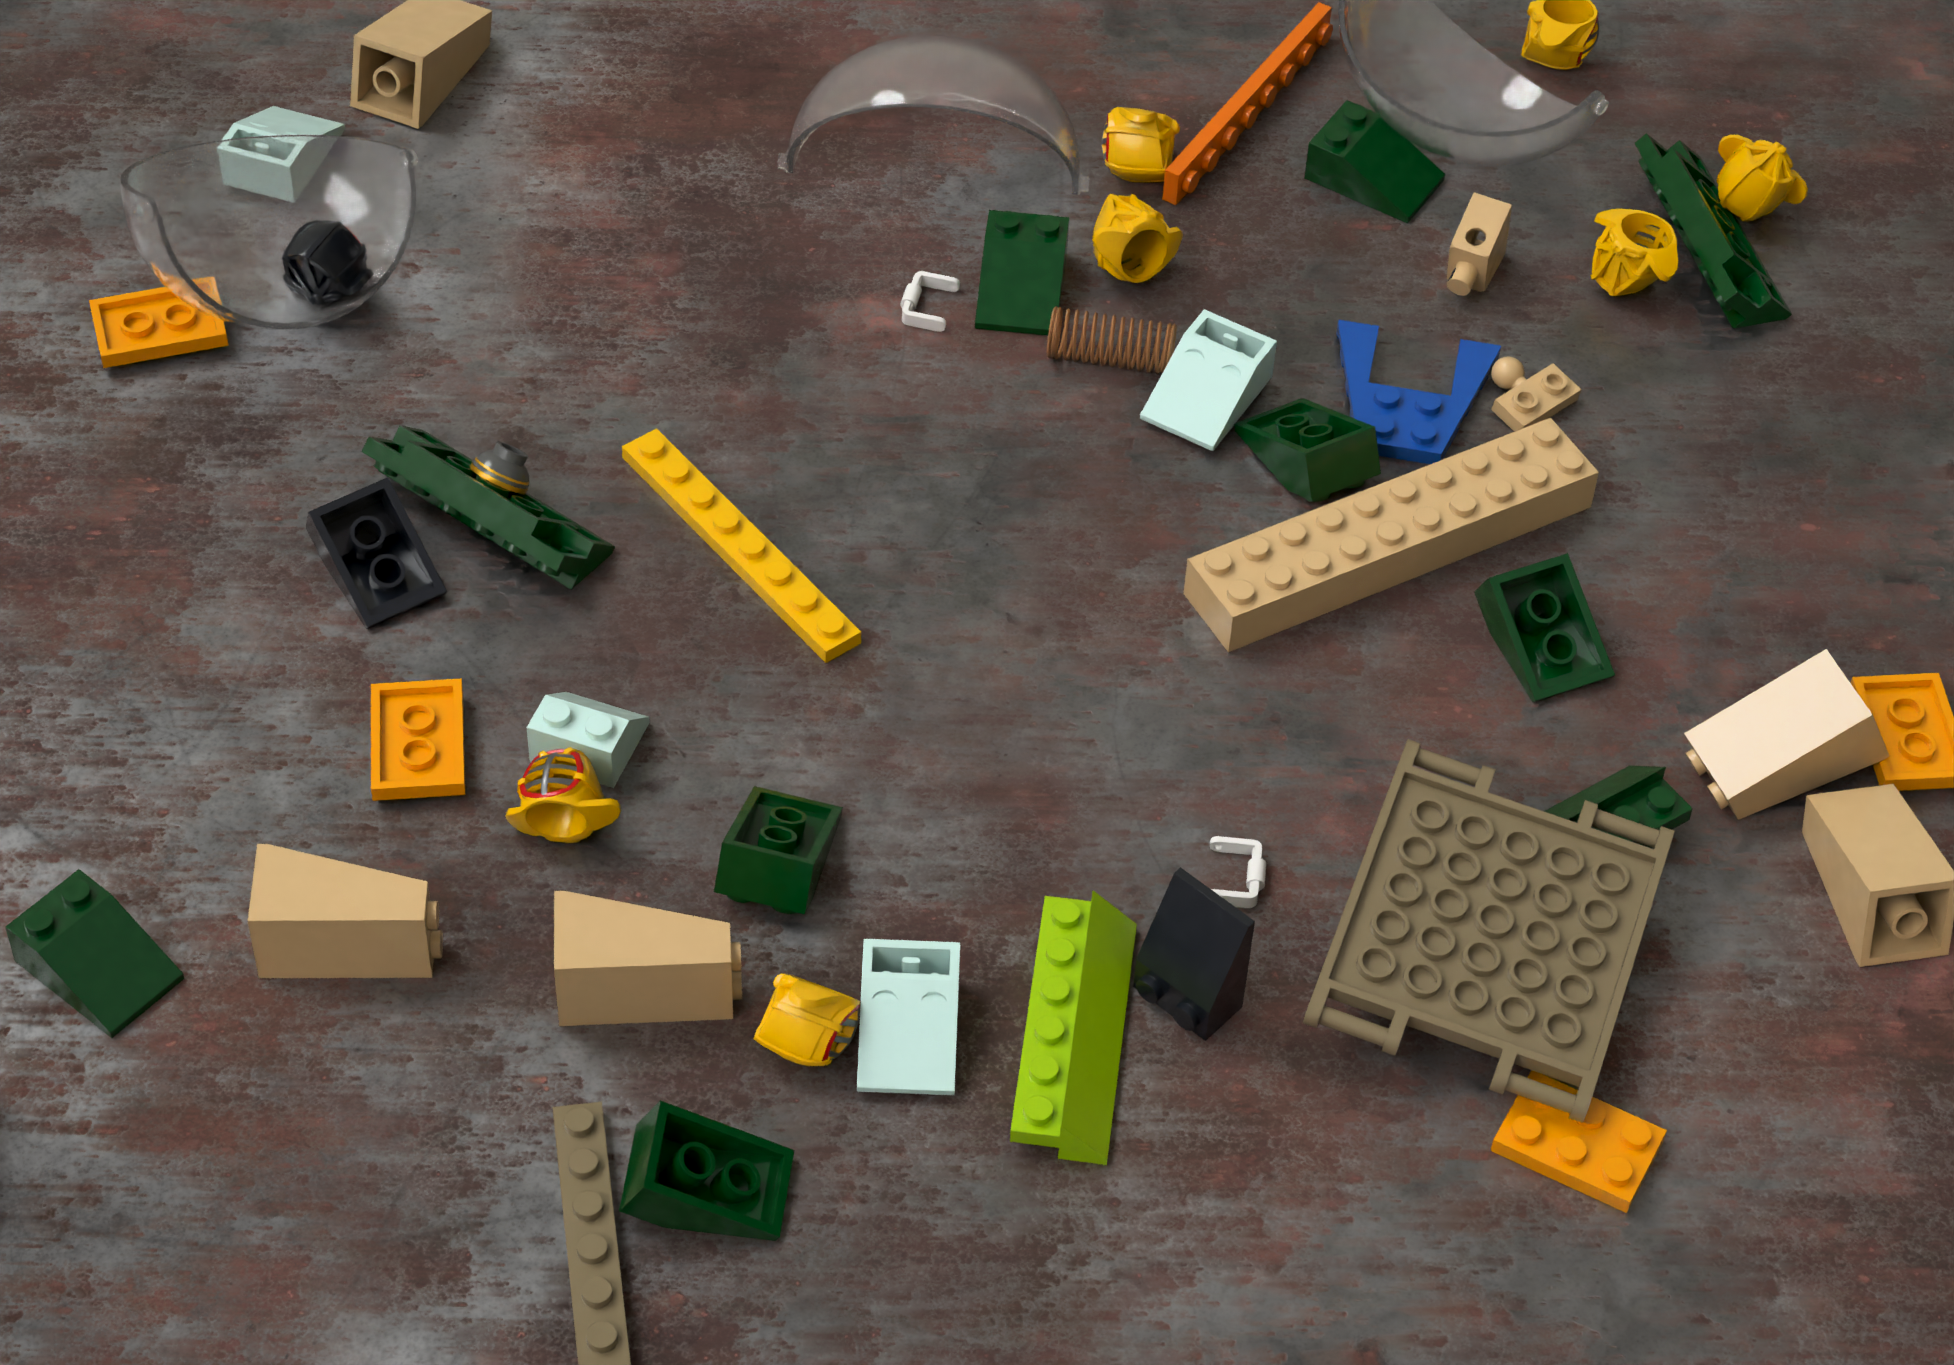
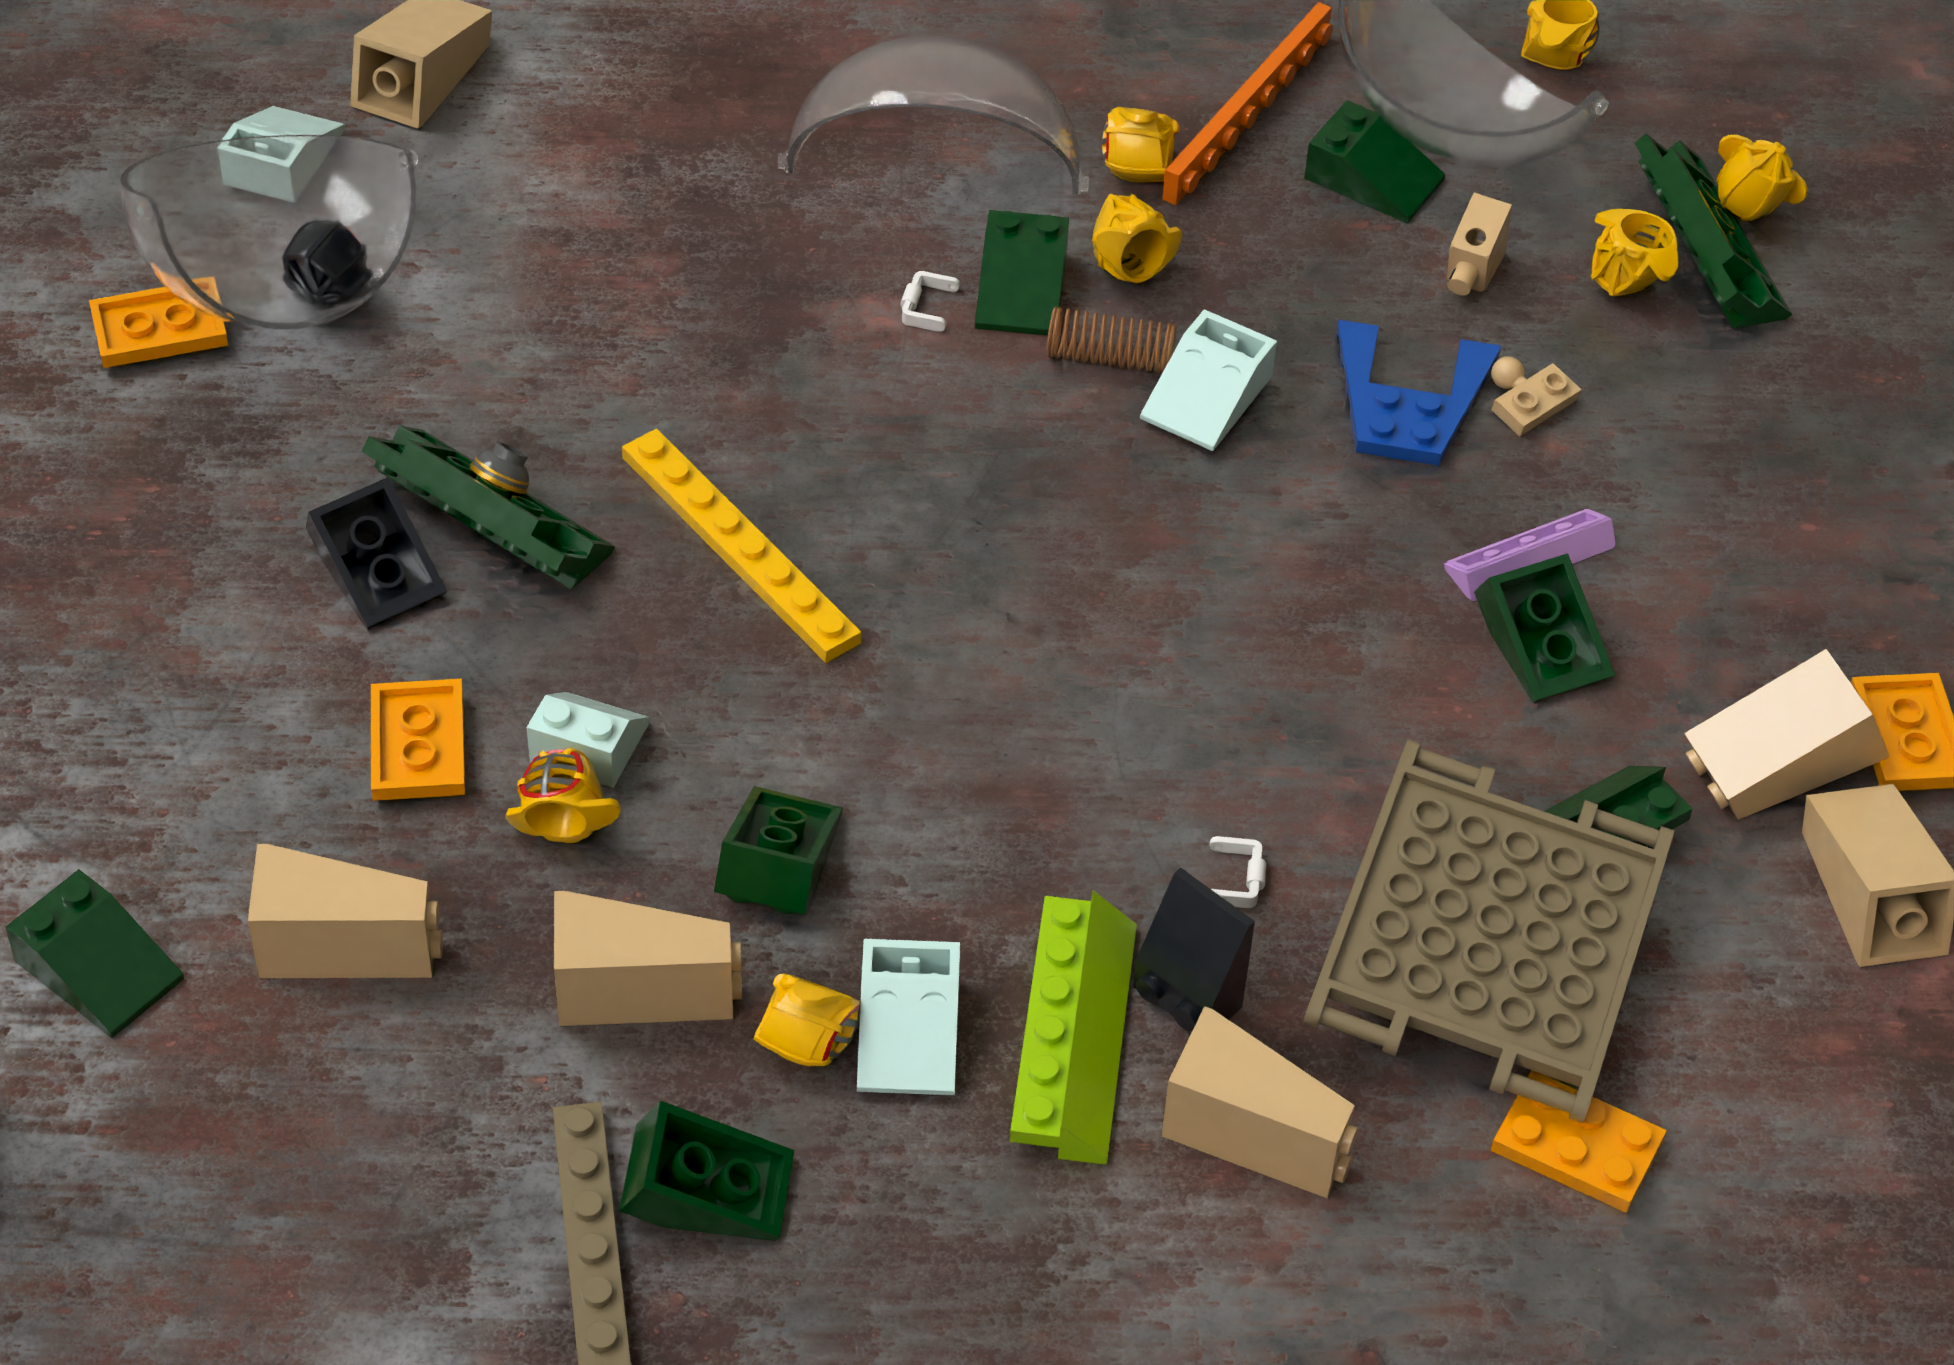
tan brick [1184,418,1599,652] -> none
dark green slope [1234,398,1381,502] -> none
none -> tan slope [1162,1006,1358,1199]
none -> lavender slope [1444,509,1616,601]

